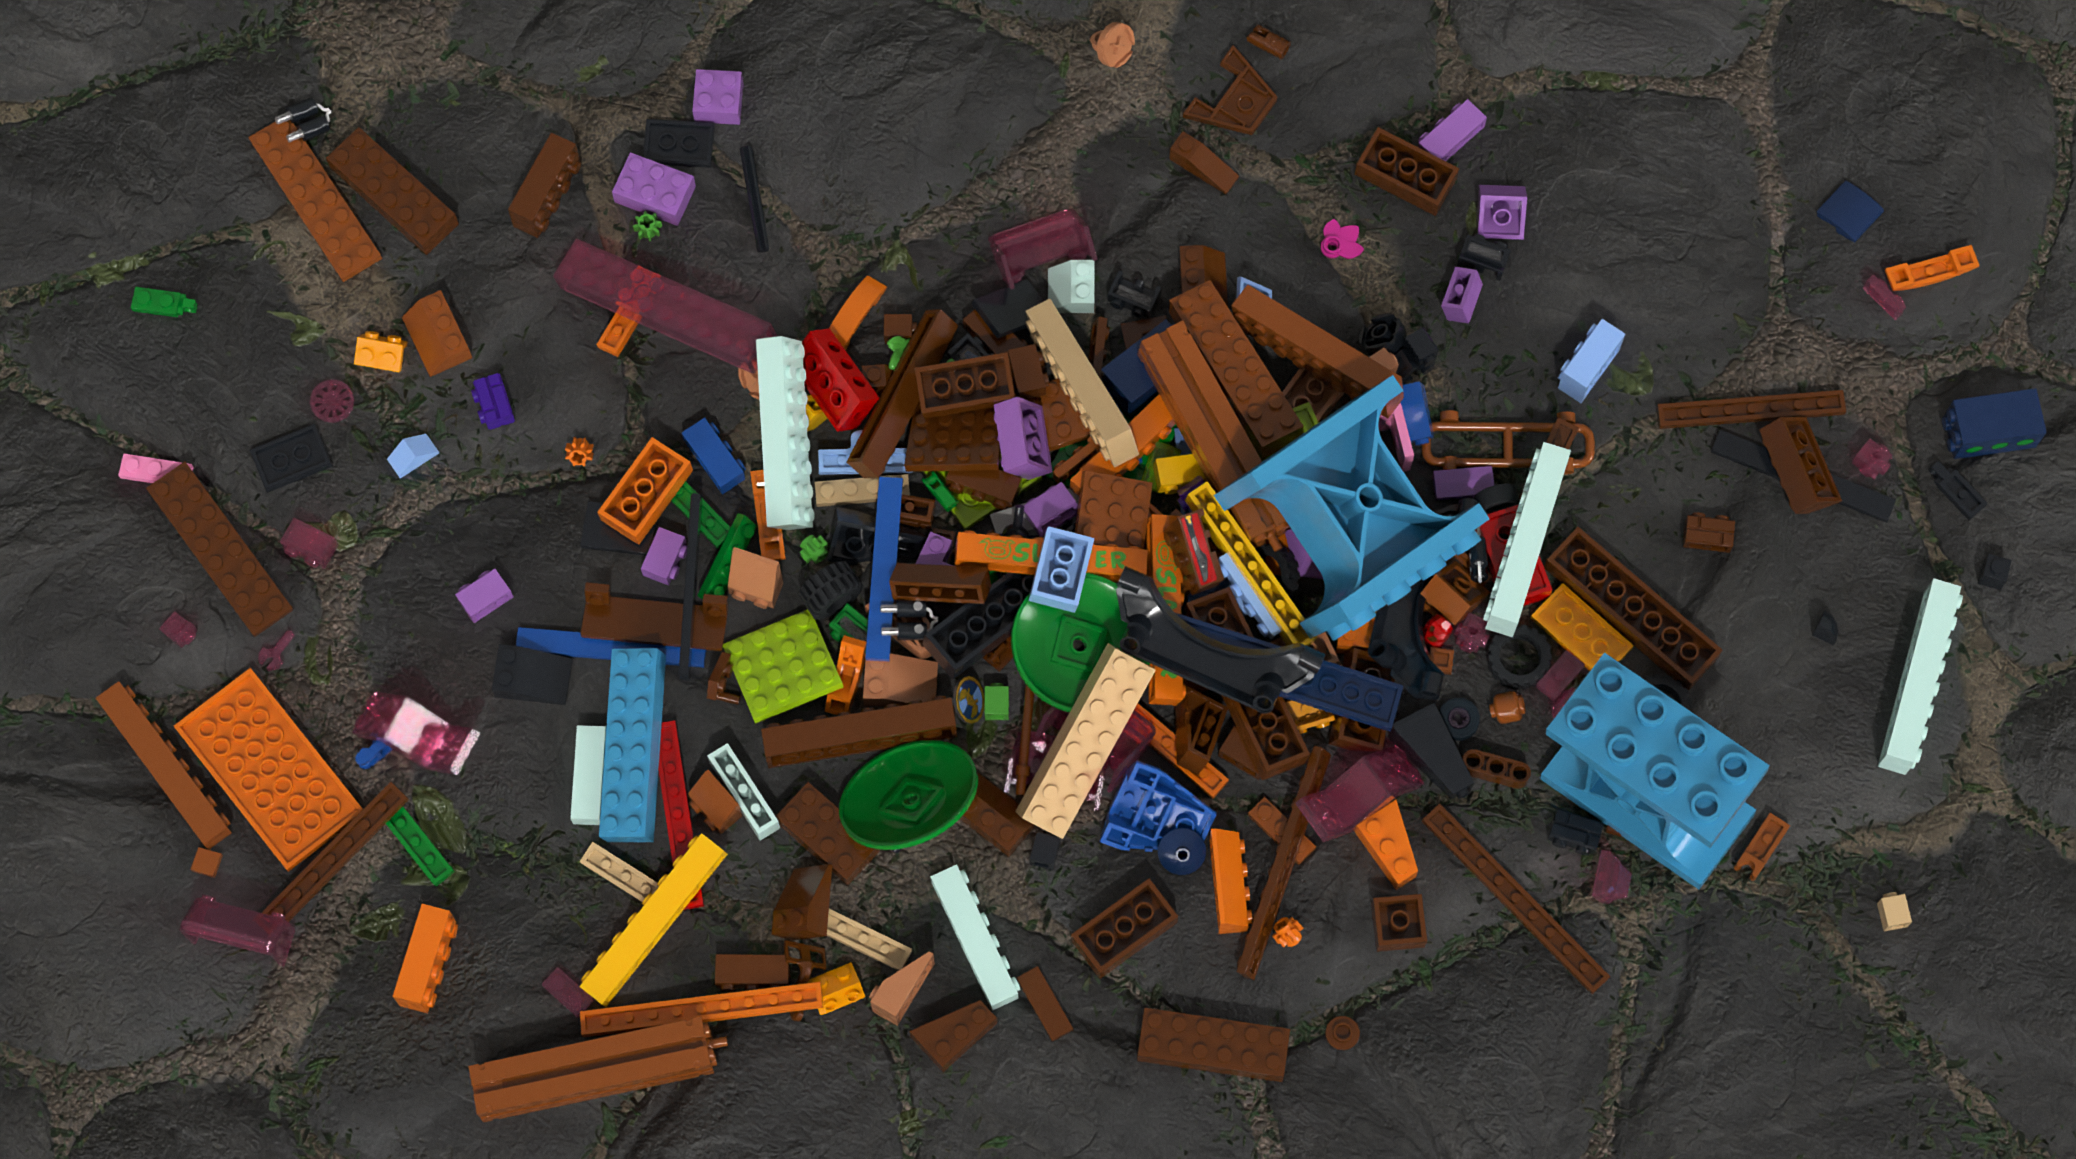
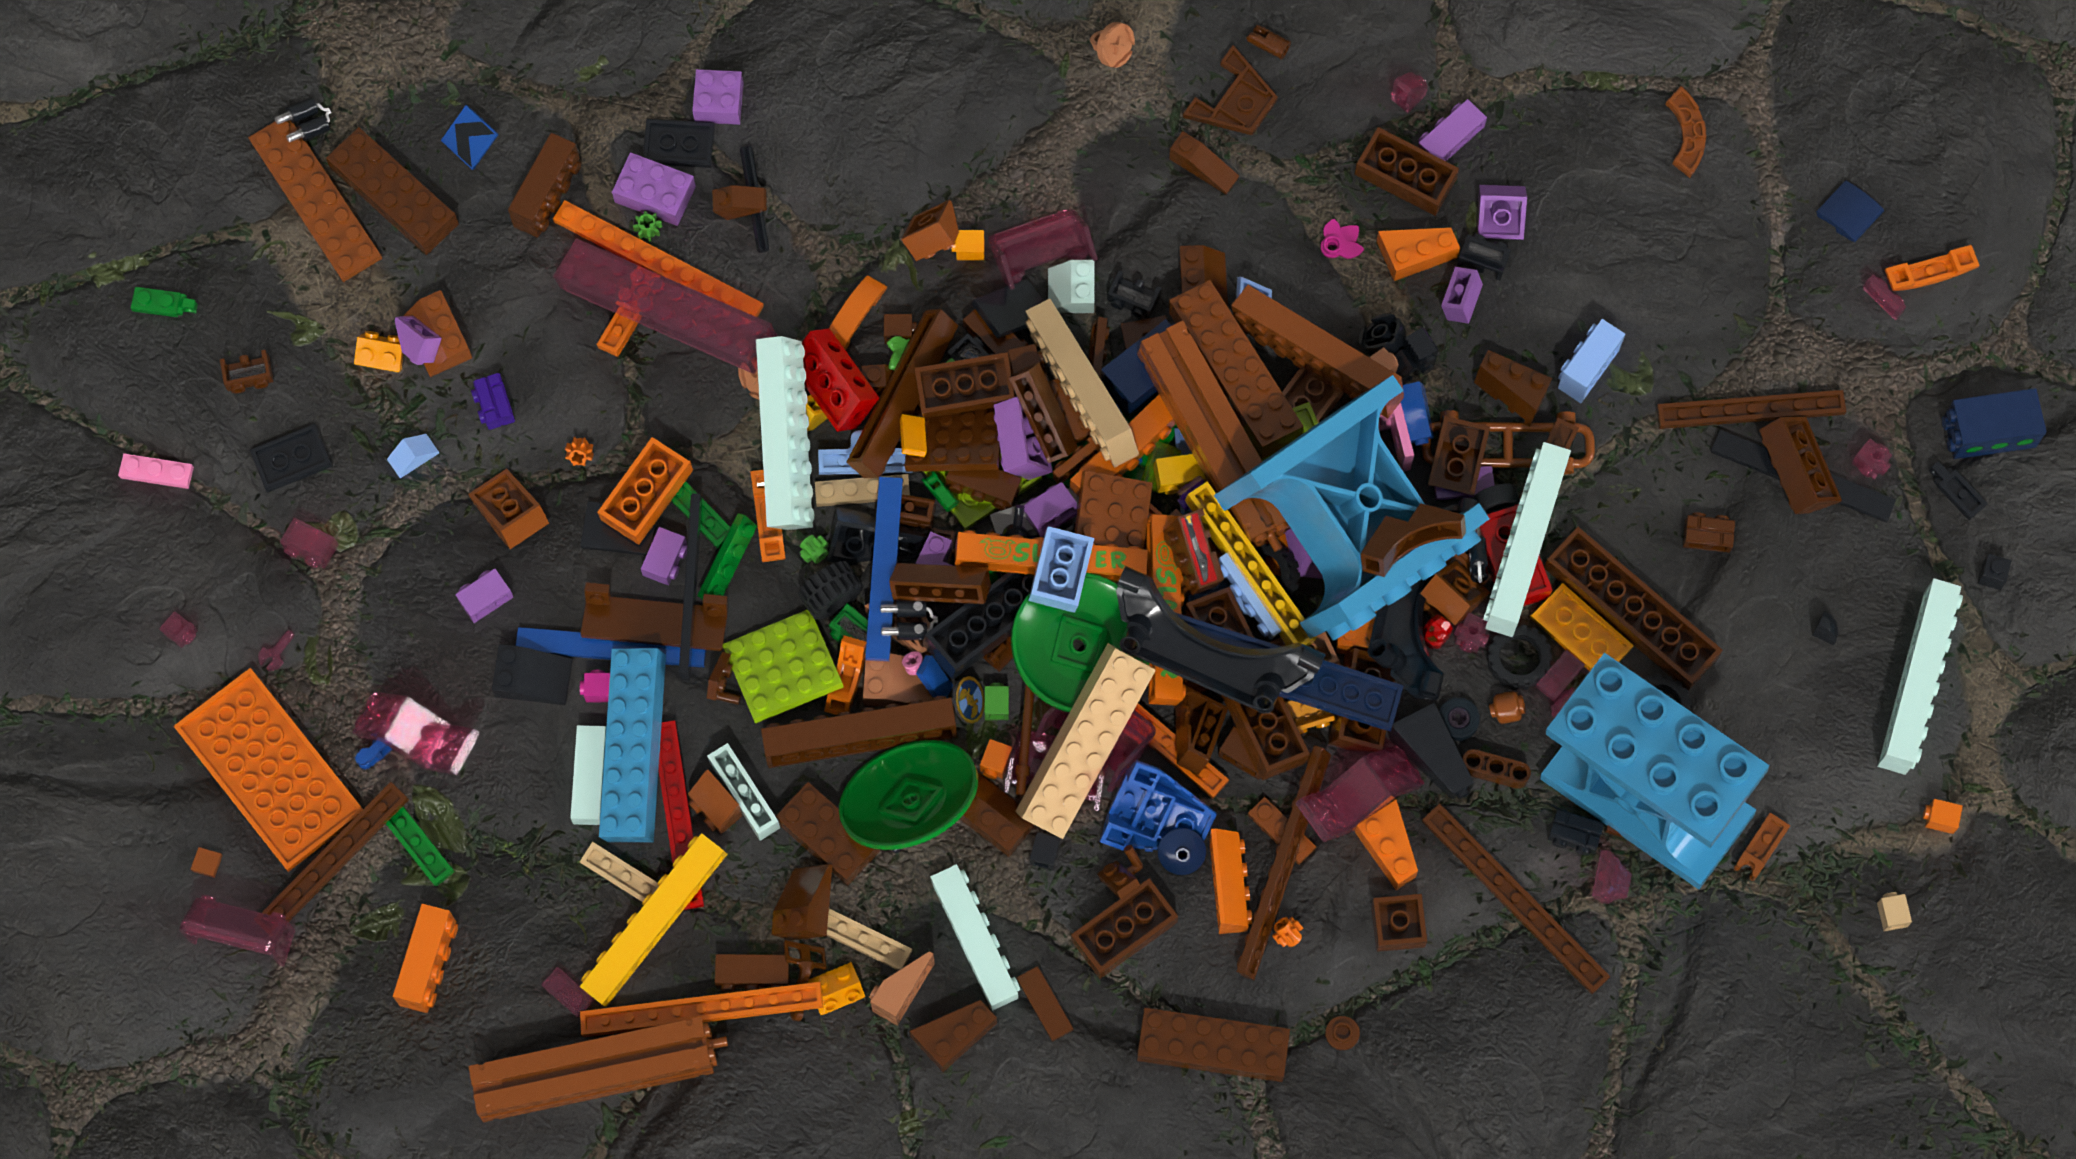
dark orange brick [96,681,232,850] -> none
reddish brown plate [146,461,293,637] -> none
clear pink wheel [310,380,355,423] -> none
blue brick [681,418,746,494] -> none
nougat slope [728,547,783,609] -> none
dark orange tile [1429,647,1454,675] -> none
none -> reddish brown window [220,350,274,394]
none -> medium lavender slope [395,316,442,365]
none -> blue piece [441,105,499,170]
none -> dark orange slope [468,469,549,549]
none -> orange plate [553,200,764,325]
none -> dark pink brick [580,670,610,703]
none -> reddish brown slope [712,185,767,220]
none -> light orange tile [900,414,927,457]
none -> dark orange slope [901,199,959,261]
none -> bright pink bush [902,651,923,675]
none -> blue tile [916,655,953,698]
none -> light orange brick [952,230,984,260]
none -> orange brick [980,739,1013,779]
none -> reddish brown brick [1009,363,1078,463]
none -> reddish brown plate [1097,845,1143,899]
none -> reddish brown arch [1361,503,1466,577]
none -> orange wedge [1376,228,1460,281]
none -> clear pink slope [1391,72,1428,113]
none -> reddish brown slope [1428,416,1490,496]
none -> reddish brown wedge [1474,350,1552,427]
none -> dark orange tile [1665,86,1706,178]
none -> orange brick [1923,799,1963,834]

